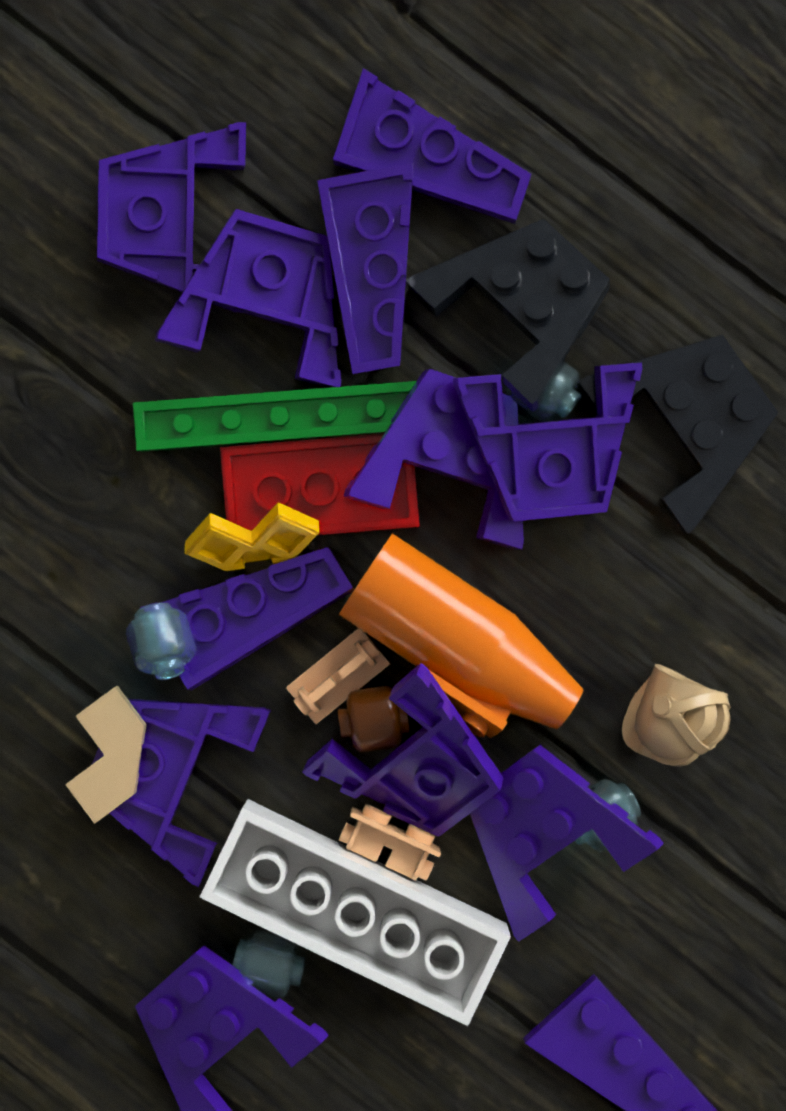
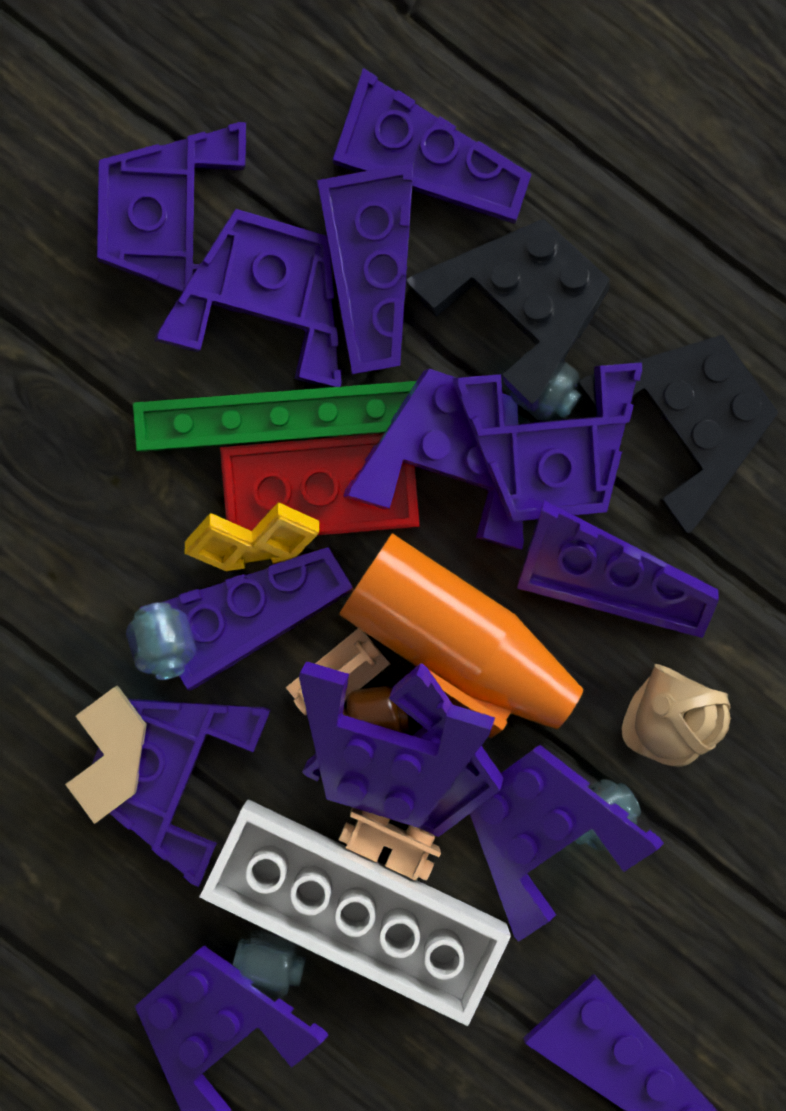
none -> dark purple wing [299,661,495,828]
none -> dark purple wing [517,500,719,638]

